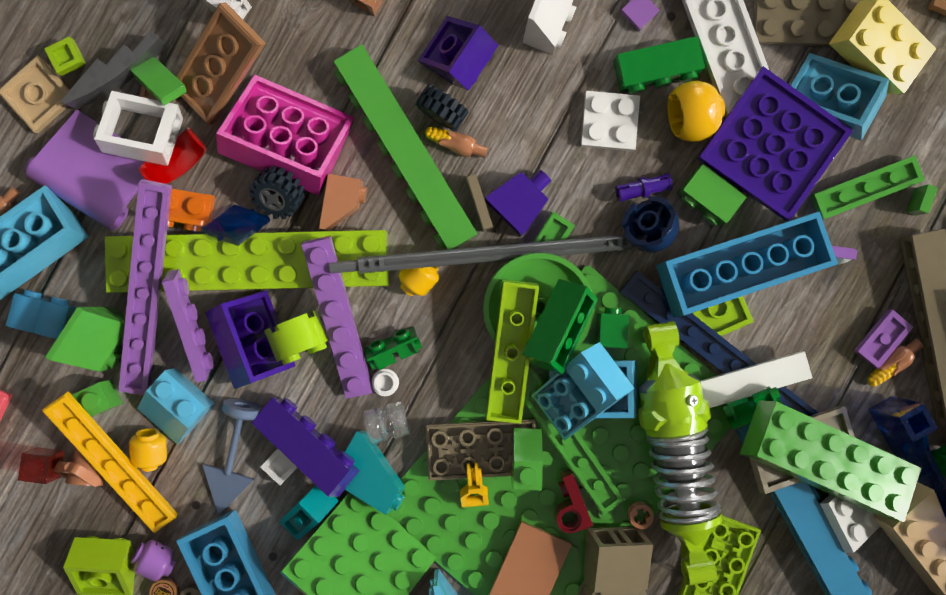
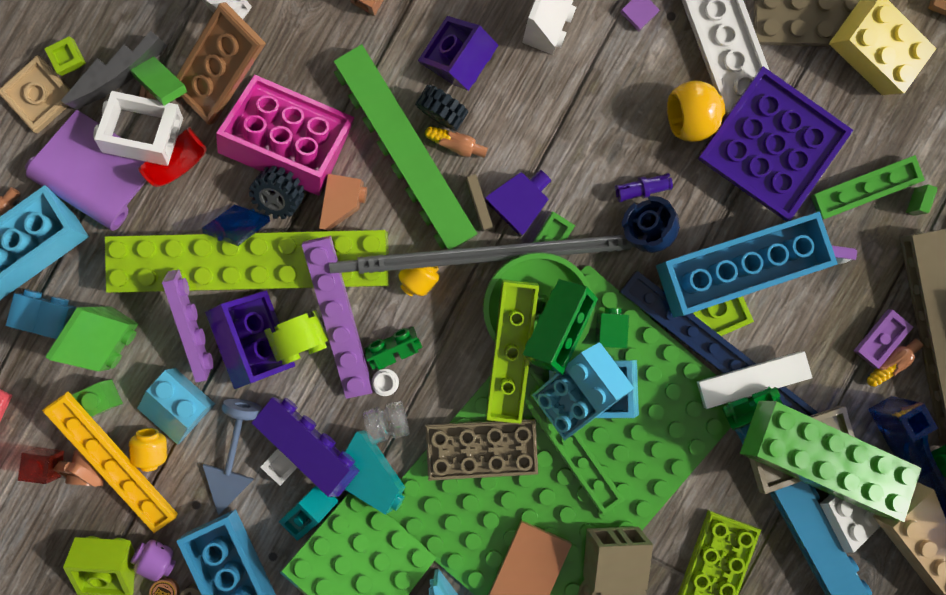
medium lavender plate [118,179,172,396] -> none
orange bracket [168,189,215,232] -> none
yellow piece [460,463,489,508] -> none
bright green slope [511,427,543,491] -> none
dark red plate [554,469,593,533] -> none
white plate [580,91,640,151] -> none
green brick [613,36,705,94] -> none
nougat bush [627,501,654,529] -> none
lime piece [638,321,723,586] -> none
bright green brick [677,164,747,226] -> none
medium azure slope [791,53,889,141] -> none

